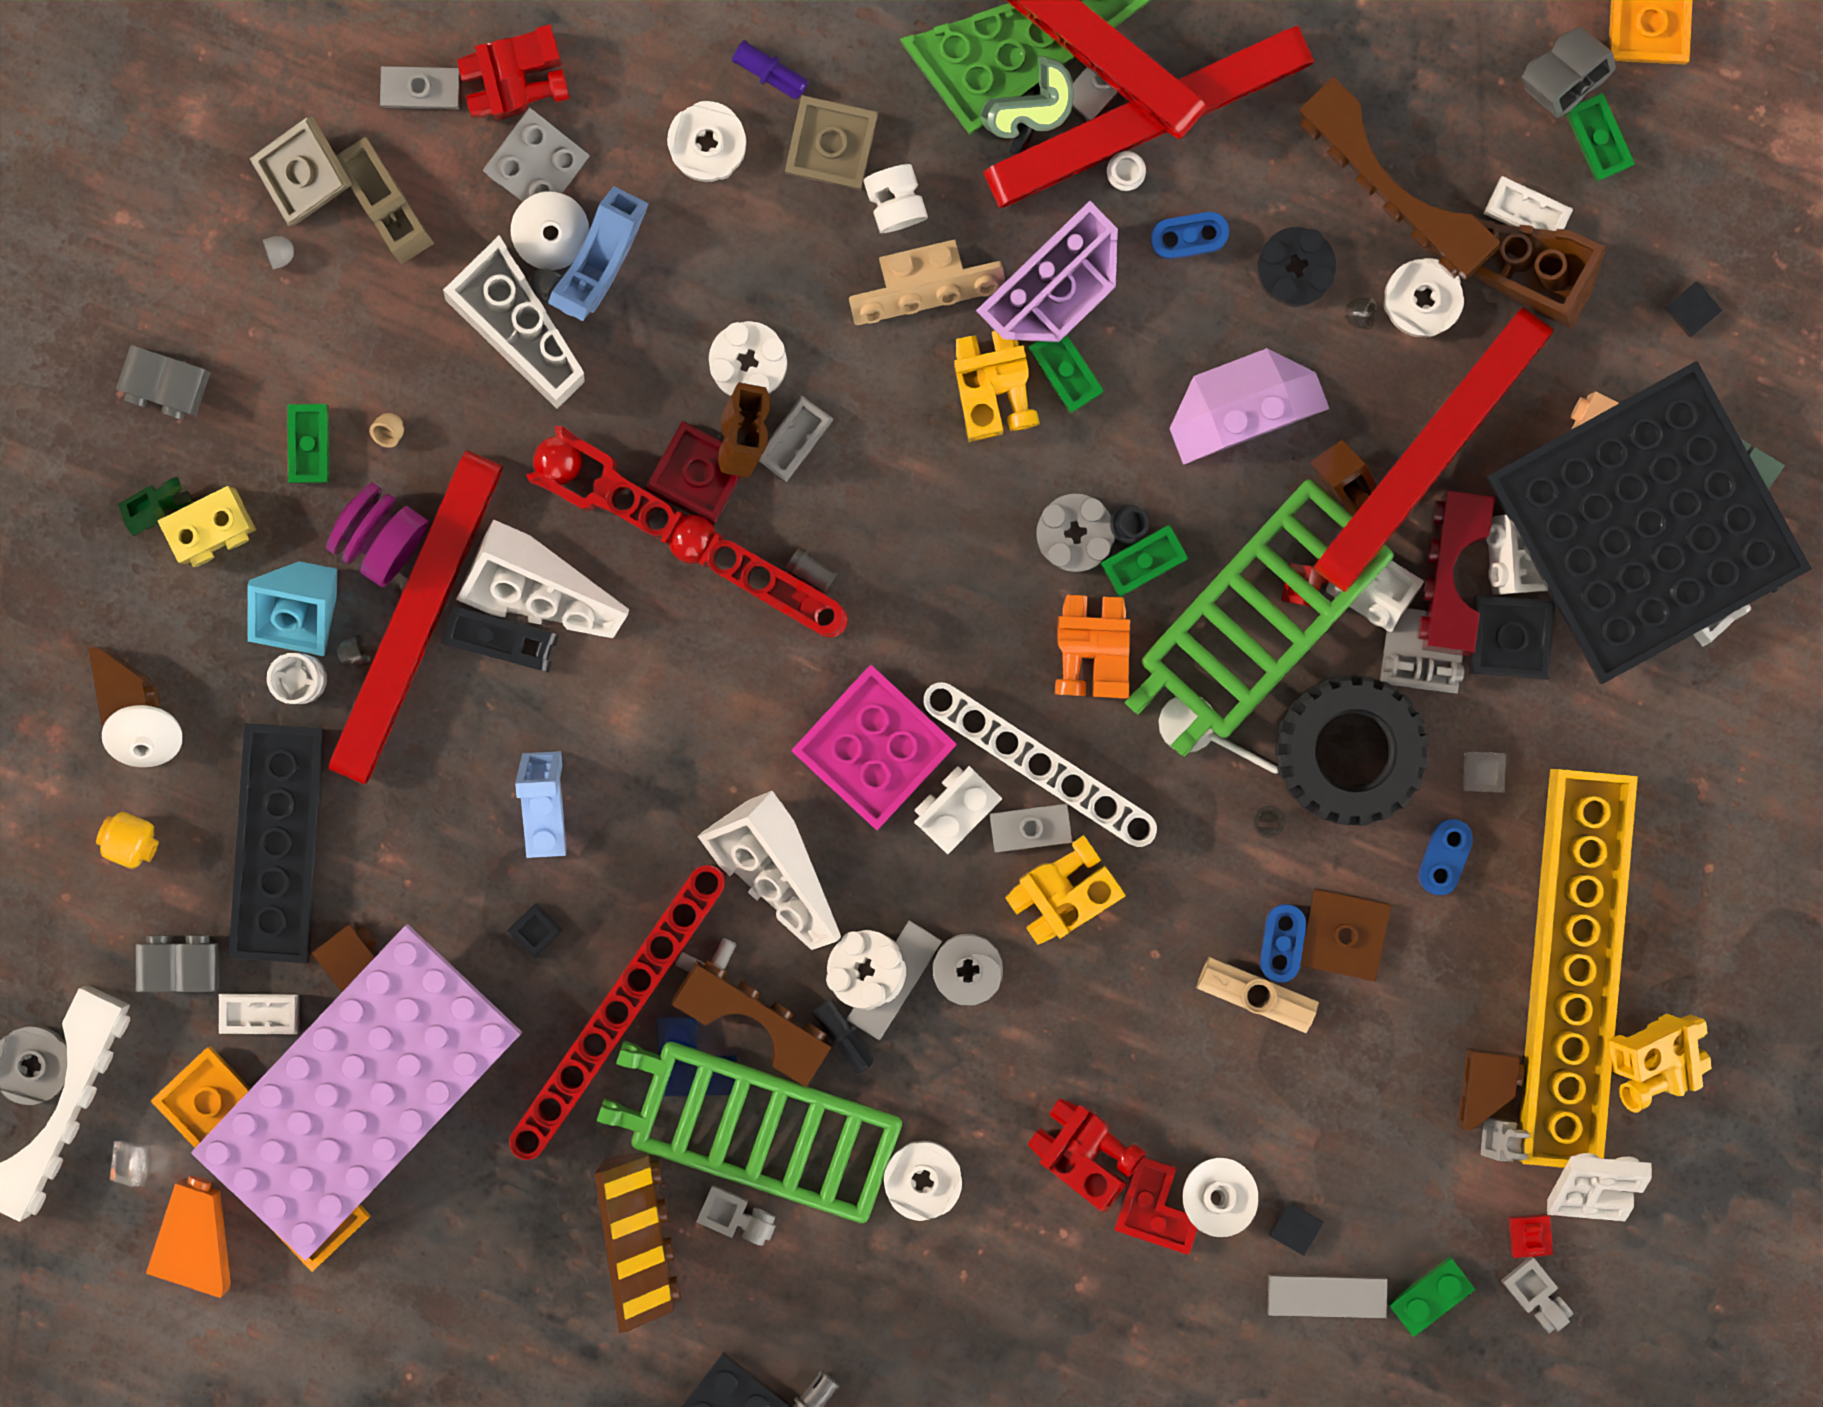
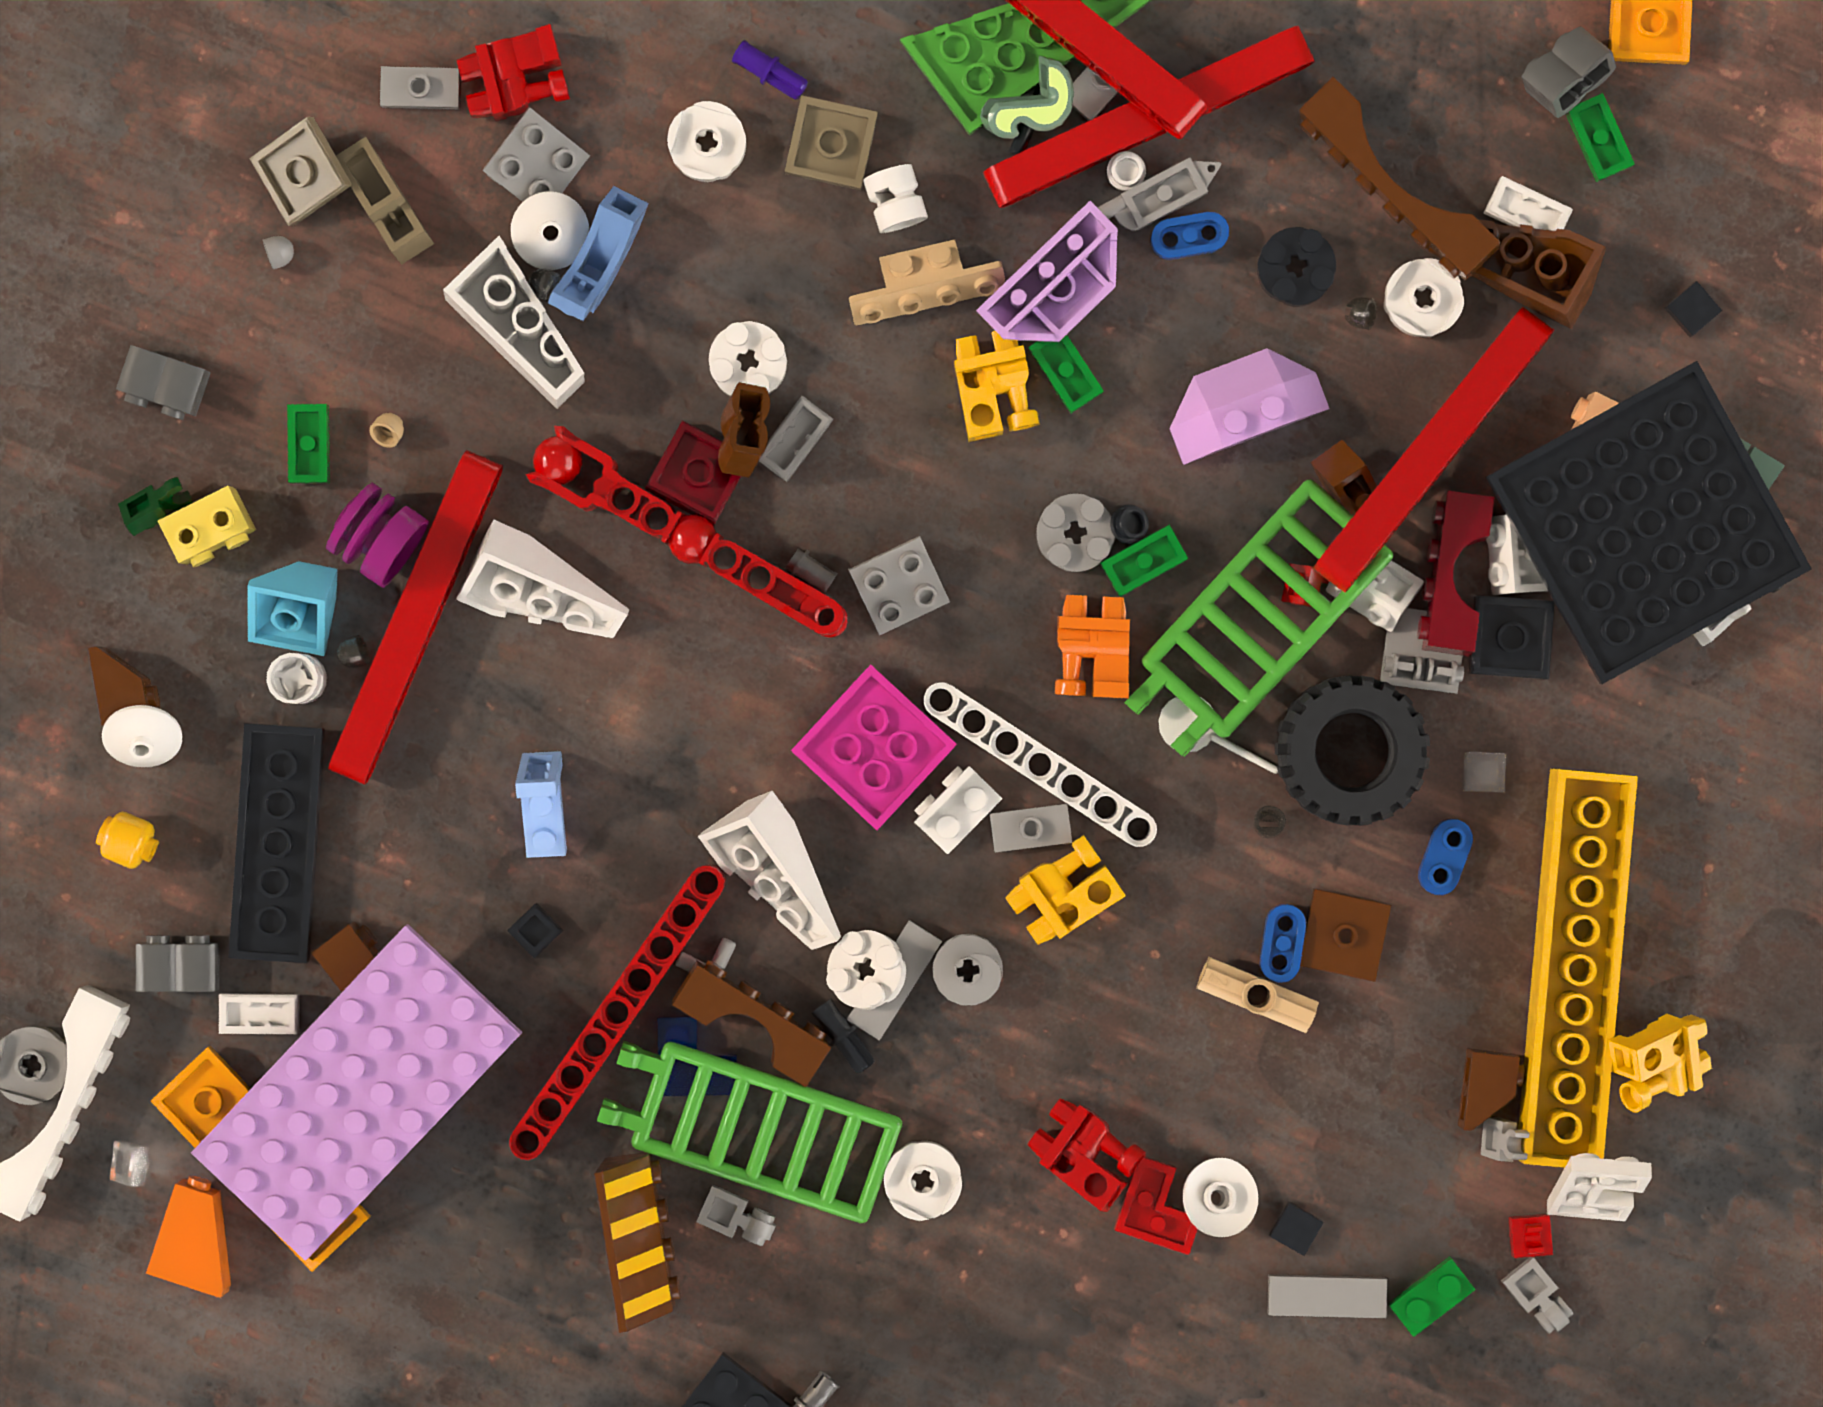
black plate [442,606,559,673] -> none
none -> light grey hinge [848,536,950,635]
none -> light grey plate [1097,157,1221,231]

